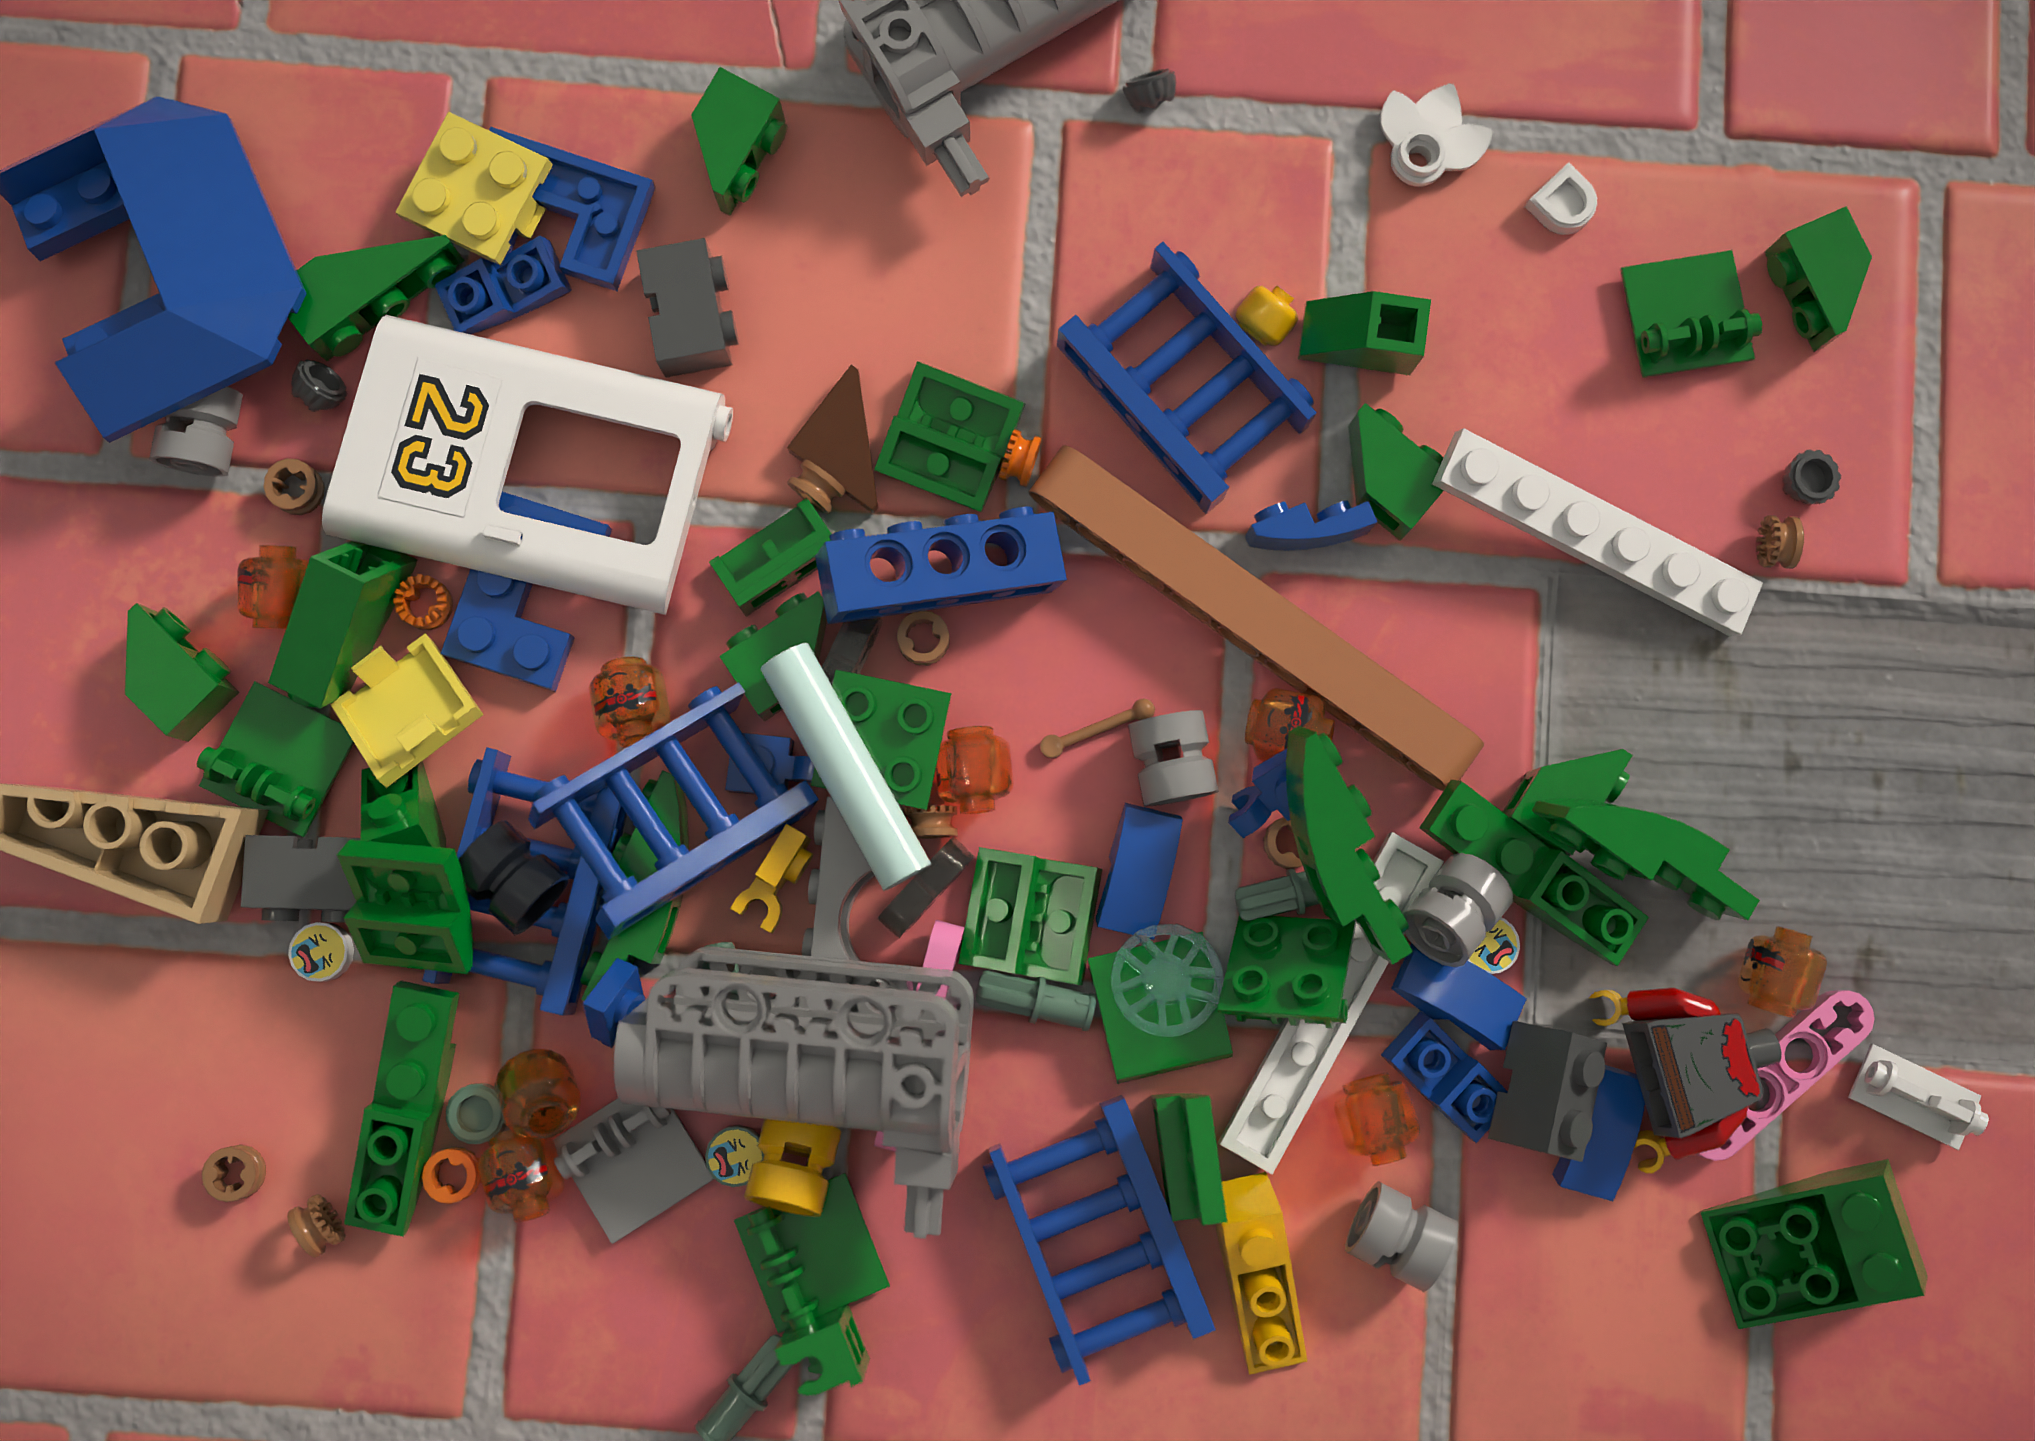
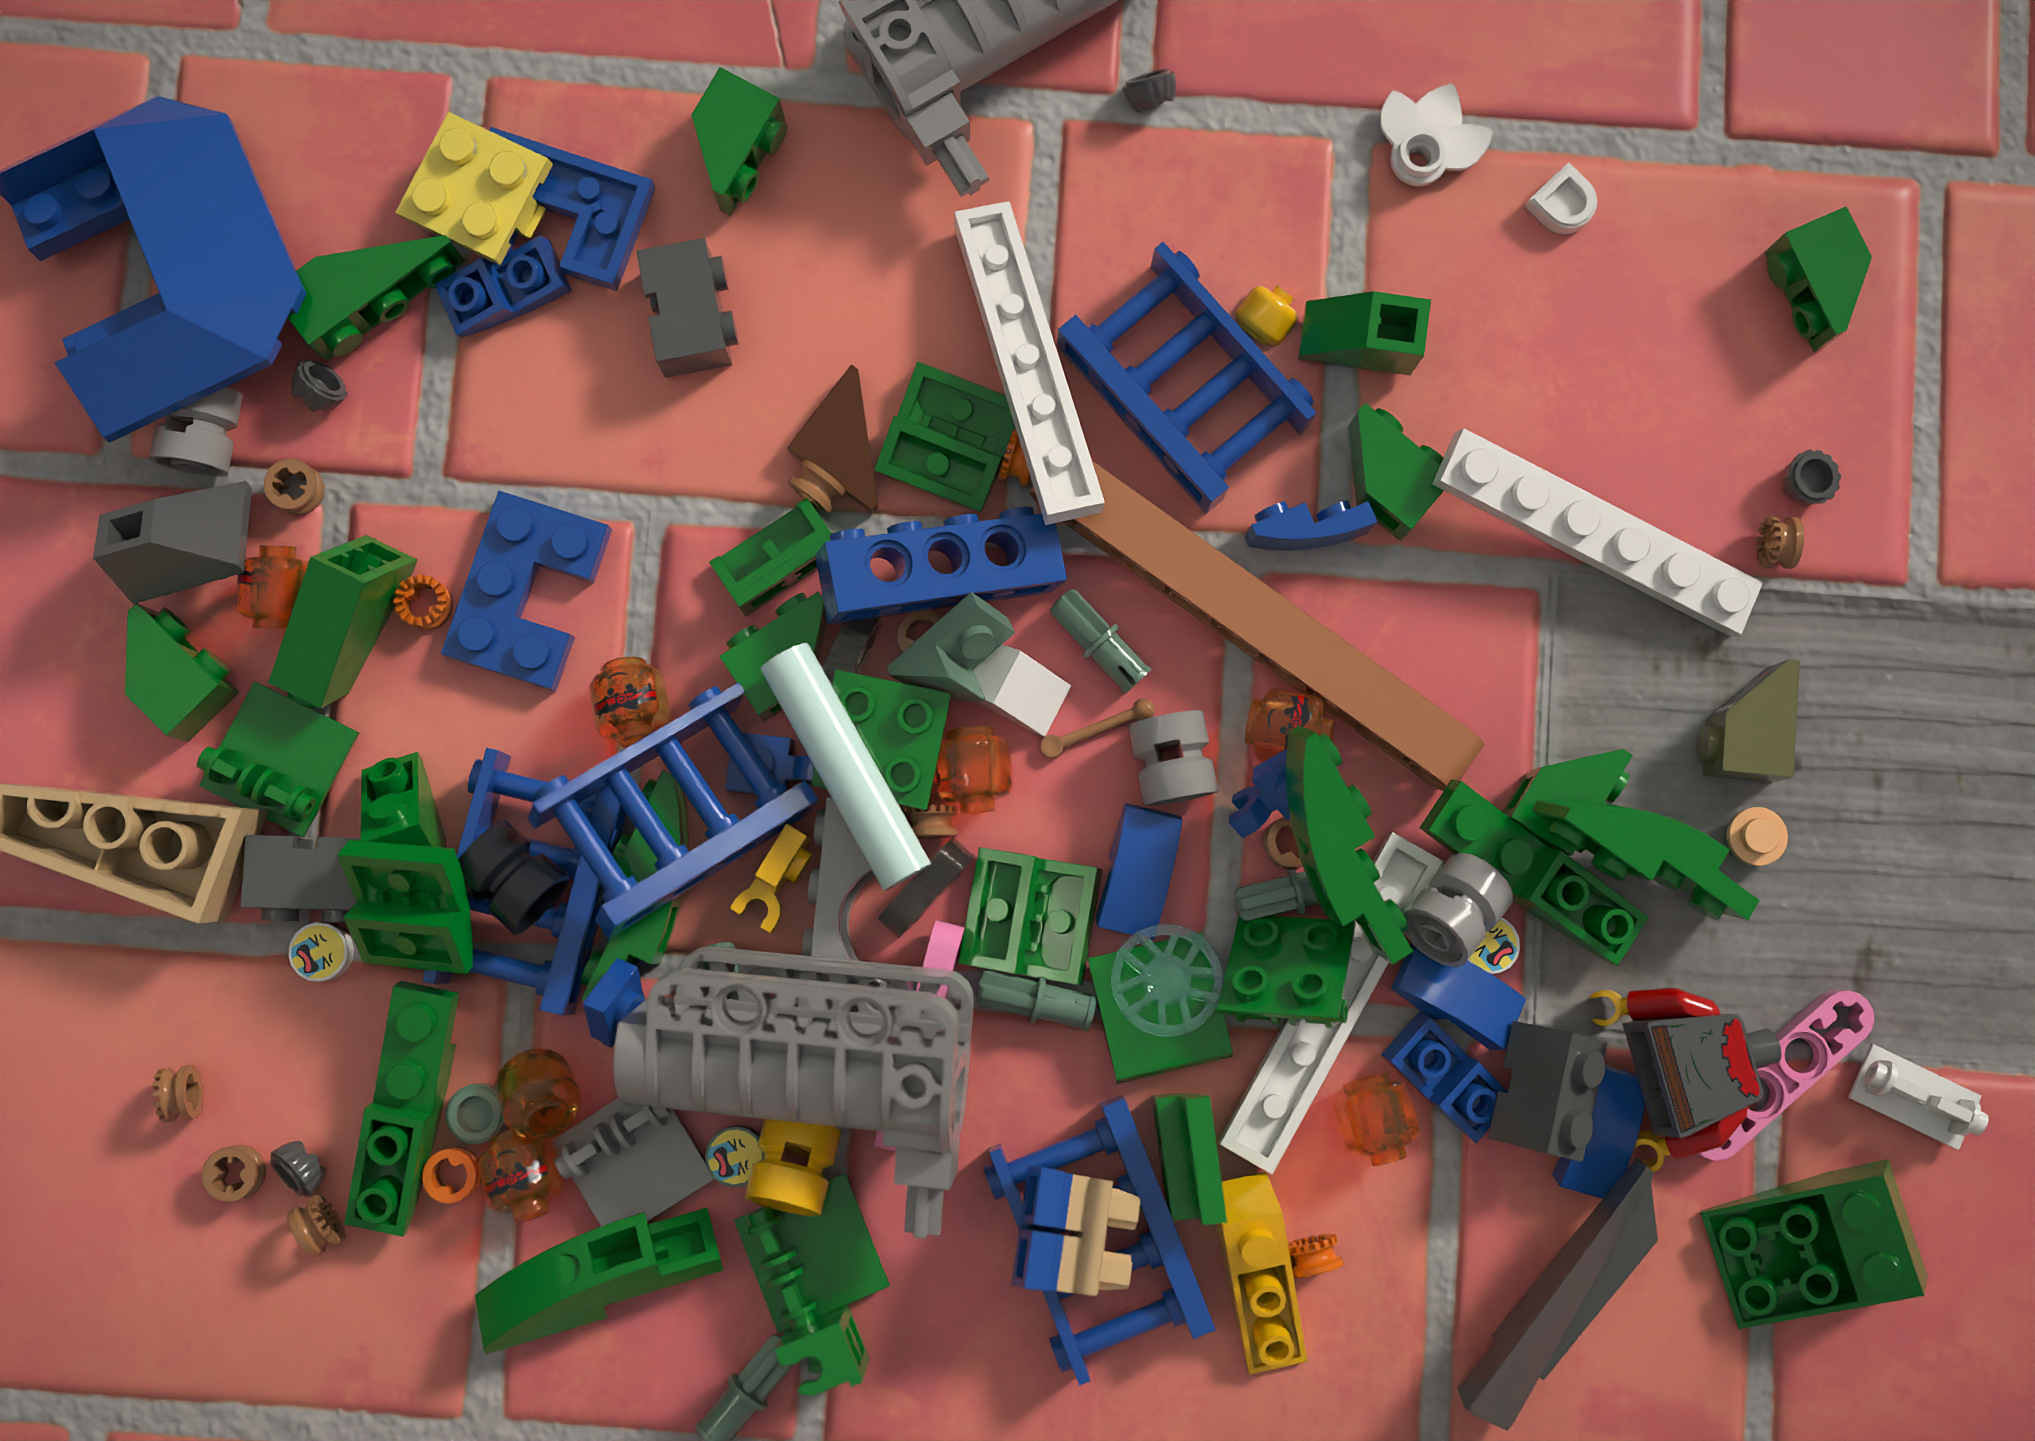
white piece [322,315,733,615] -> none
light yellow piece [330,633,484,788] -> none
light grey wheel [1345,1181,1458,1292] -> none
green hinge [1620,250,1762,378] -> none
clear orange head [1738,926,1827,1018] -> none
none -> dark grey slope [93,481,252,604]
none -> medium nougat bush [152,1065,203,1123]
none -> dark grey piece [270,1141,326,1197]
none -> green slope [475,1207,723,1354]
none -> sand green slope [887,592,1015,702]
none -> white plate [953,201,1105,525]
none -> white slope [973,645,1071,738]
none -> hips [1011,1167,1140,1296]
none -> sand green axle [1050,589,1152,695]
none -> orange bush [1288,1233,1344,1278]
none -> dark grey wedge [1458,1157,1658,1431]
none -> olive slope [1697,659,1800,783]
none -> light nougat plate [1727,807,1788,866]

